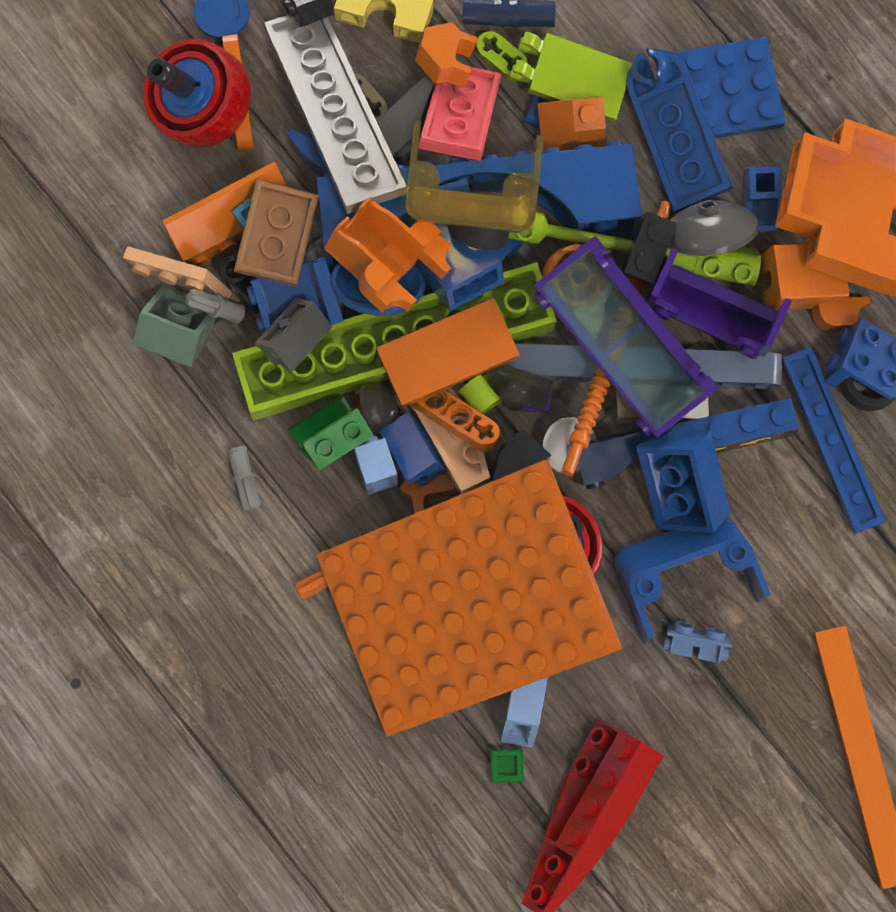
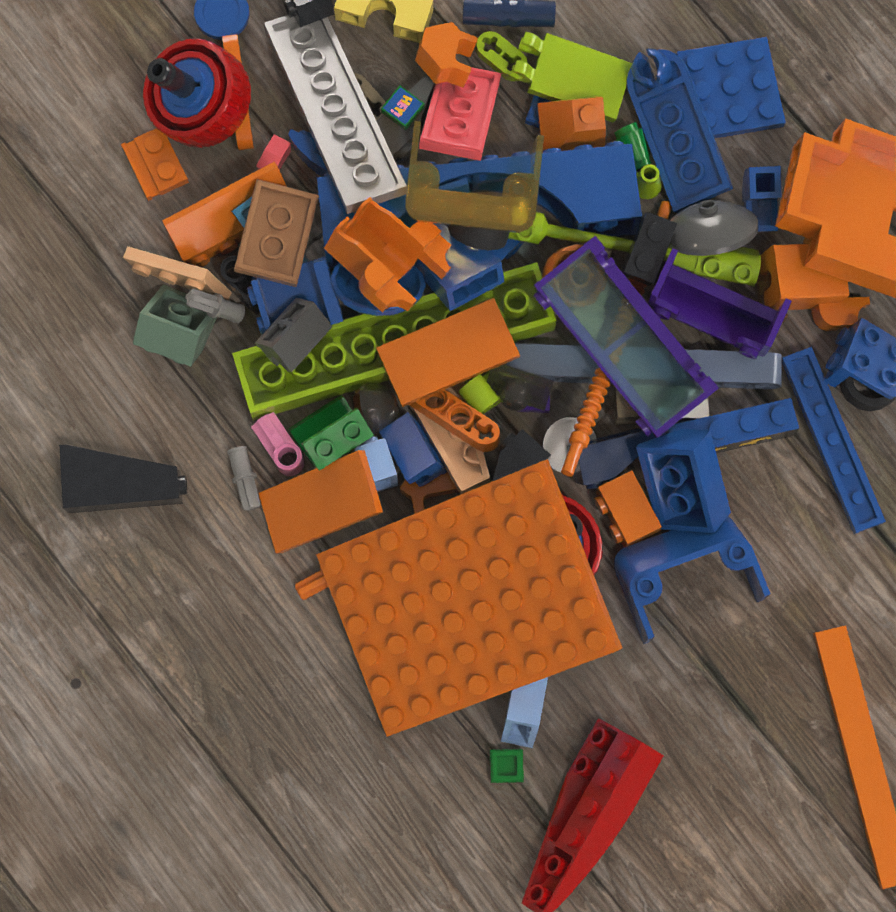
medium blue hinge [663,621,732,663] -> none
none -> black slope [59,444,188,513]
none -> orange plate [121,128,189,201]
none -> bright pink piece [251,412,304,476]
none -> coral piece [256,134,291,170]
none -> orange tile [258,450,383,554]
none -> tile [381,85,425,130]
none -> orange brick [594,470,662,548]
none -> green cone [614,122,651,171]
none -> lime cone [636,164,662,200]

